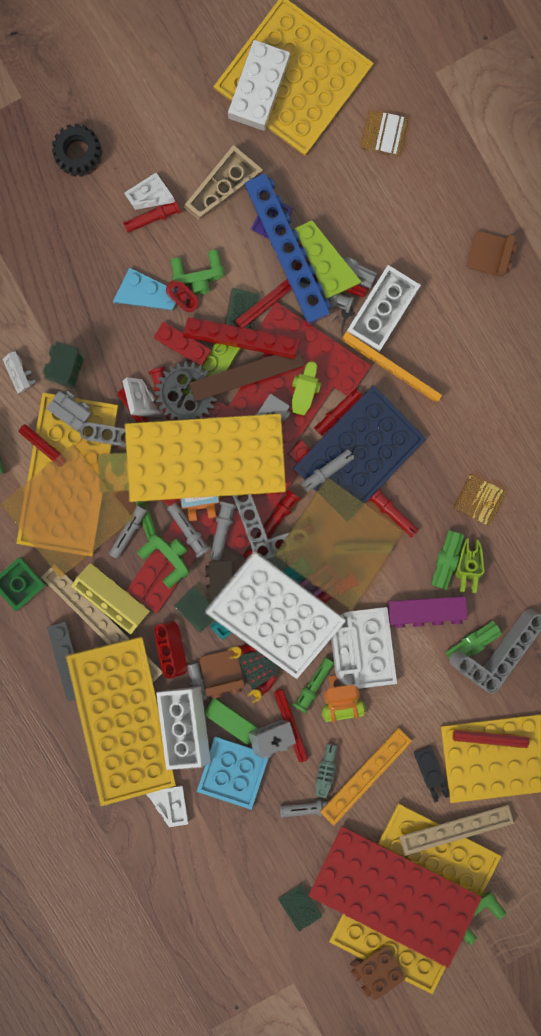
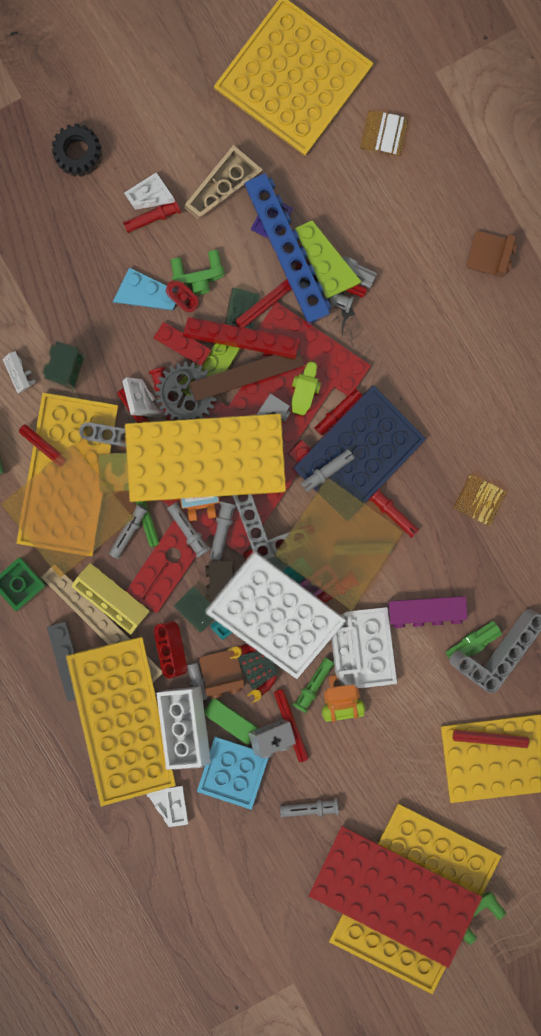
light grey brick [46,390,93,432] -> none
bright green connector [137,533,190,588] -> none
white brick [228,40,290,131] -> none
red pin [256,490,301,539] -> none
clear green plate [278,883,322,932] -> none
sand green hinge [315,743,338,798] -> none
light orange tile [319,728,412,826] -> none
light orange tile [342,331,443,403] -> none
white brick [347,265,421,353] -> none
dark orange bracket [350,947,406,1001] -> none
tan tile [399,805,514,856] -> none
black hinge [413,746,450,802] -> none
bright green piece [431,530,464,590] -> none
lime hinge [455,538,484,593] -> none

